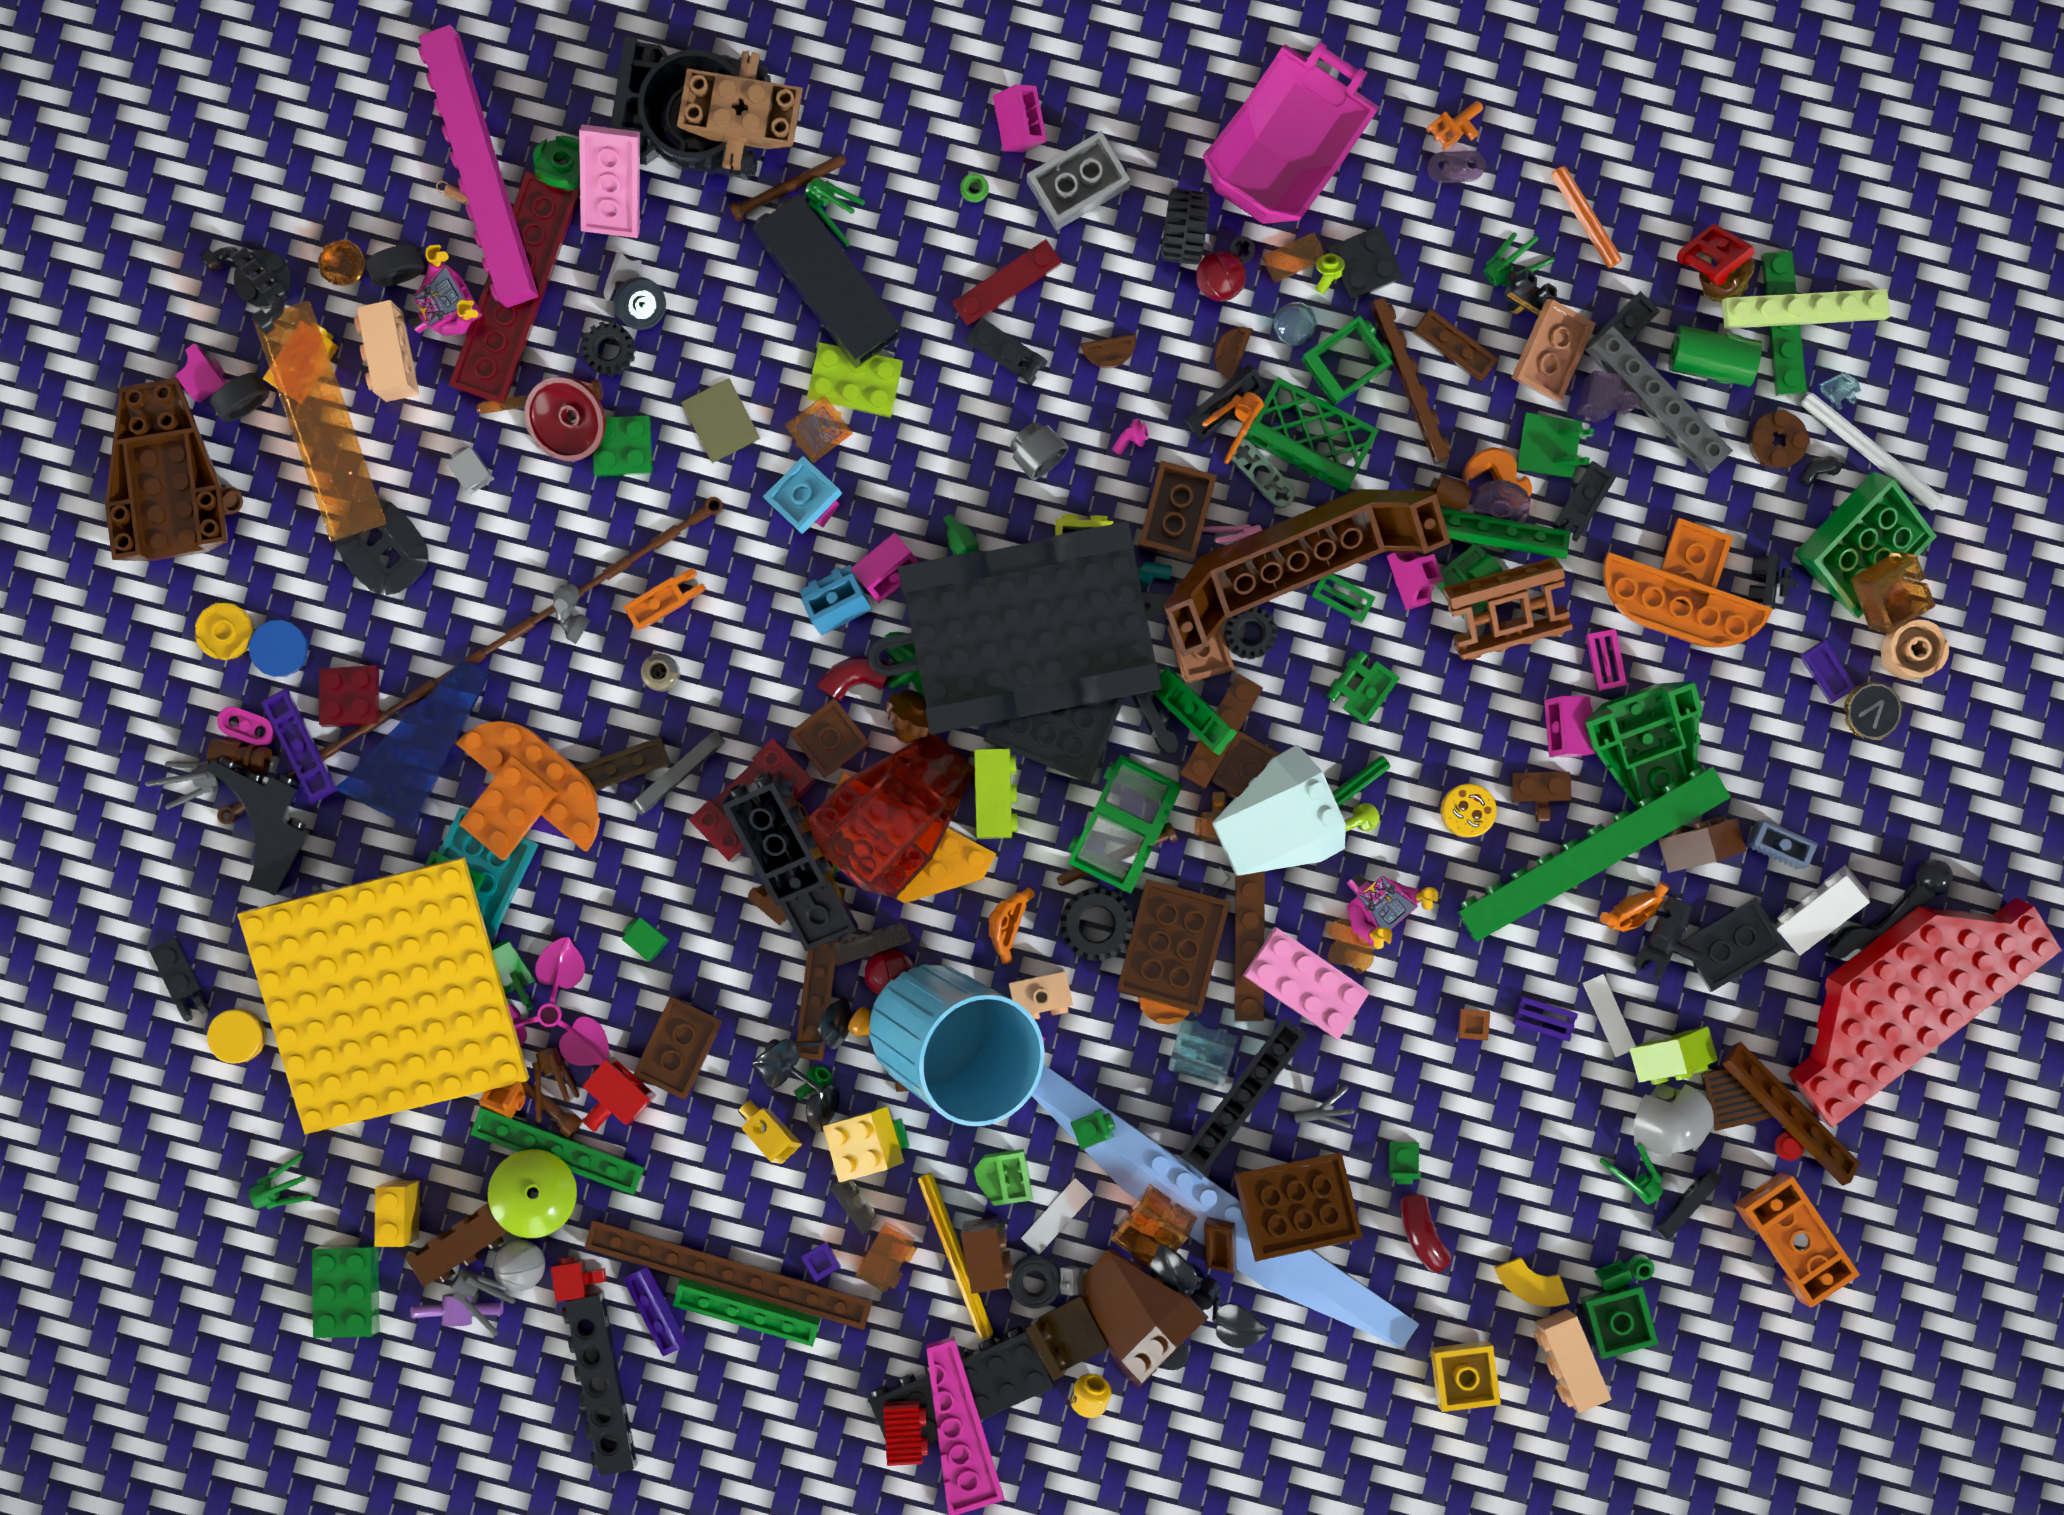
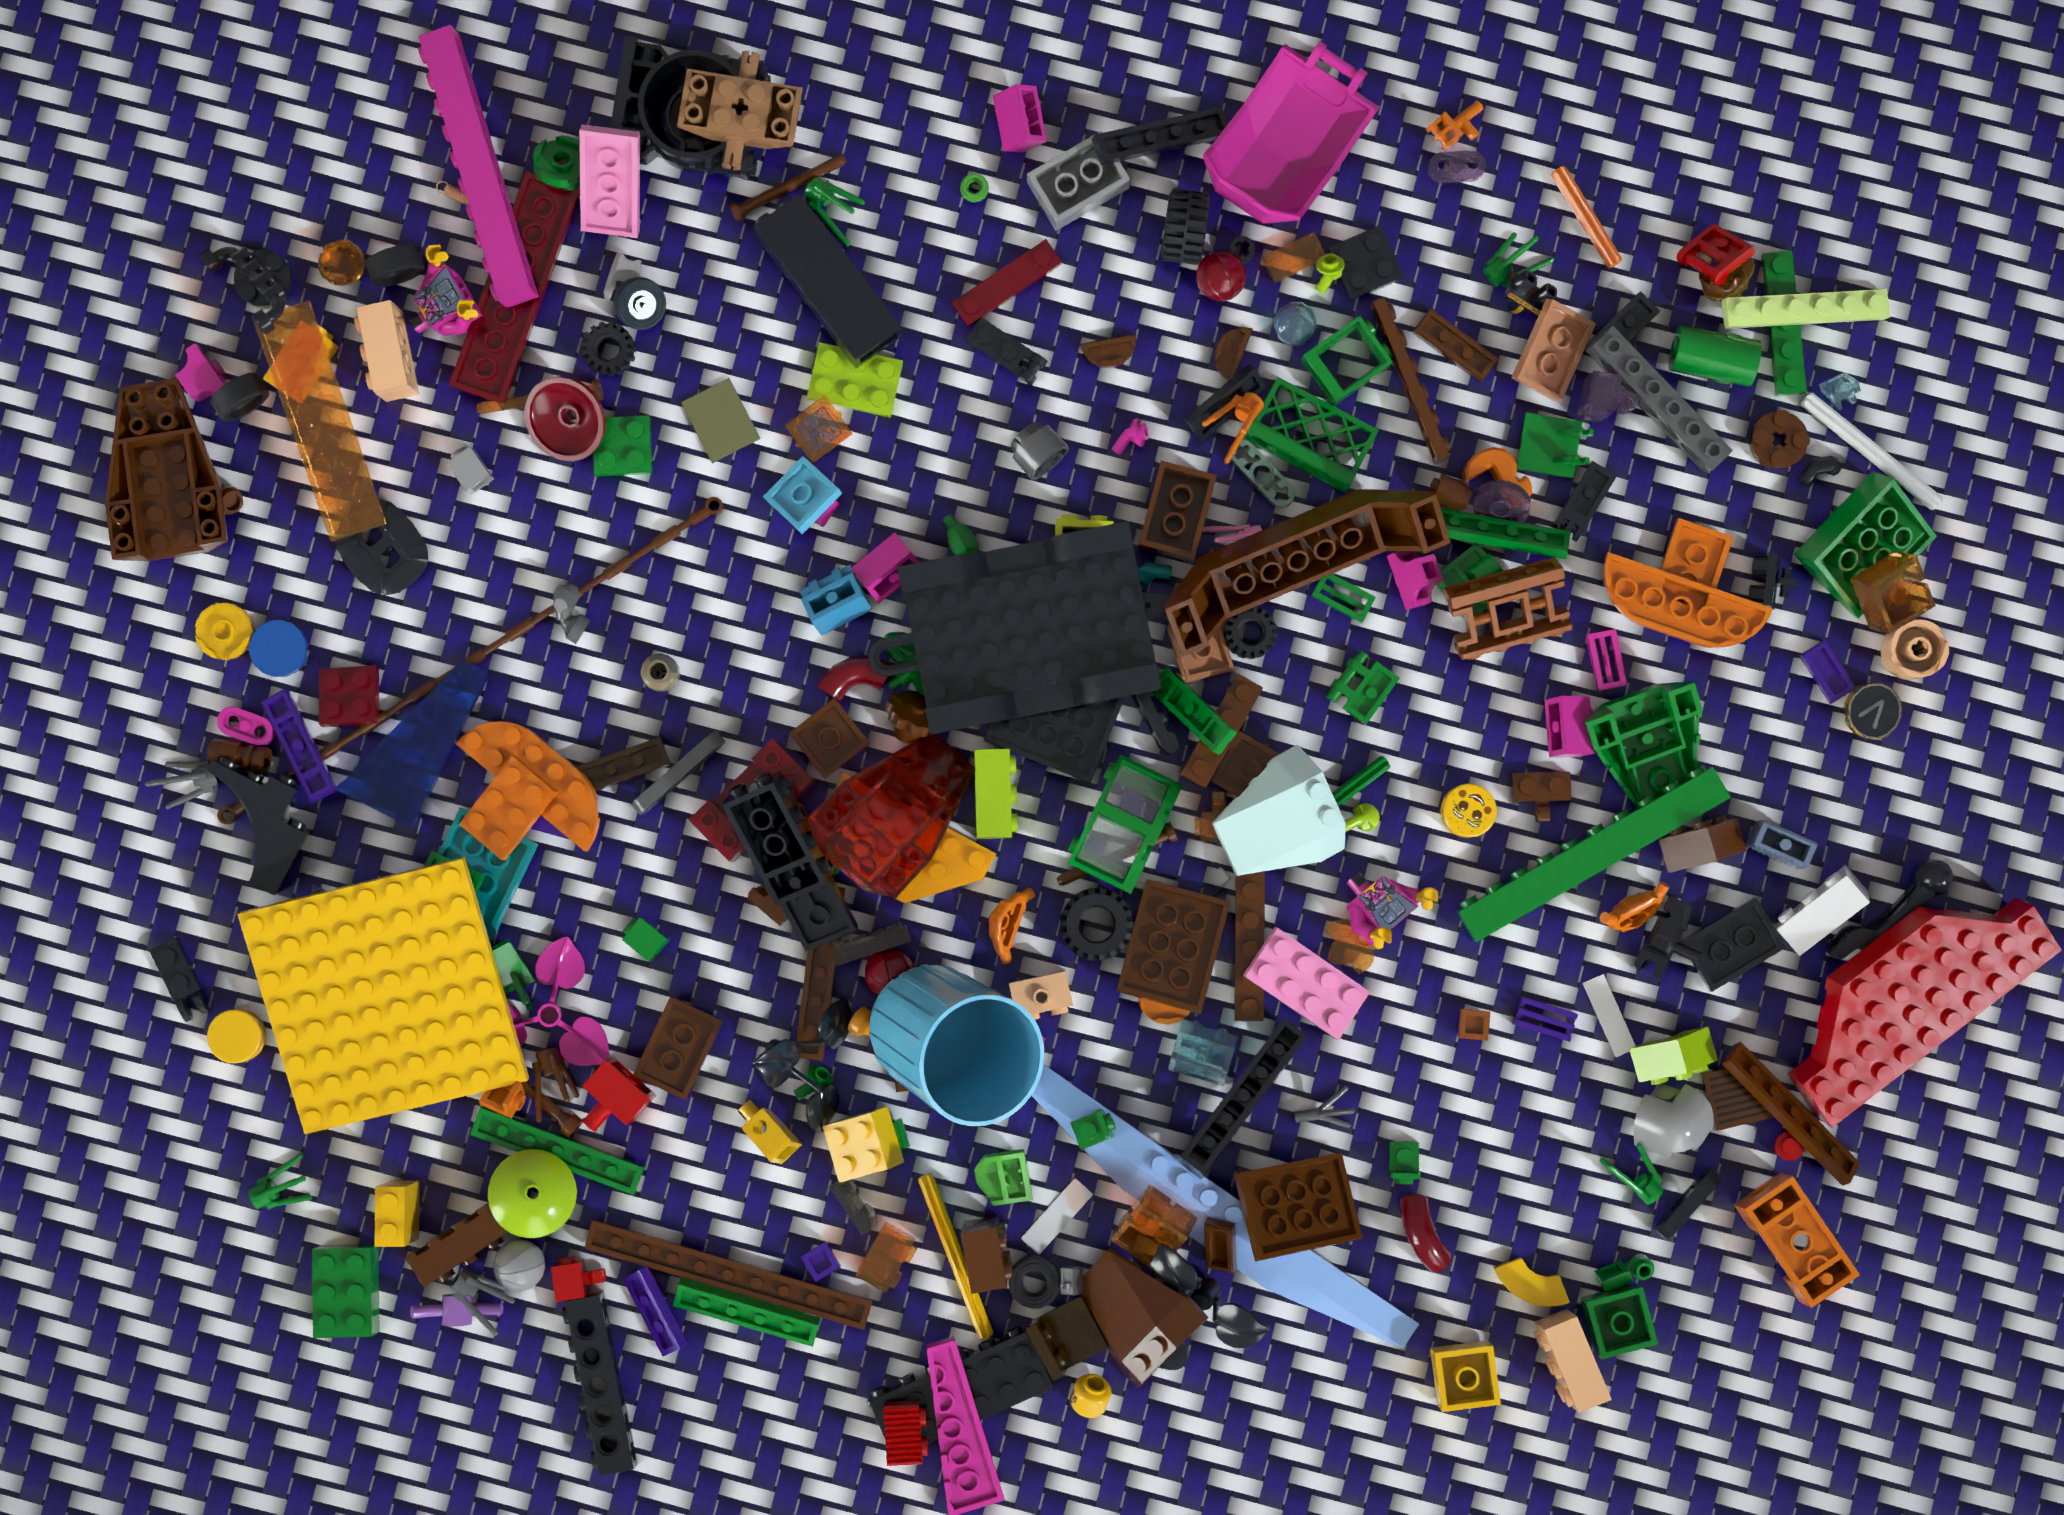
orange hinge [623,568,706,632] -> none
none -> black plate [1091,107,1228,166]

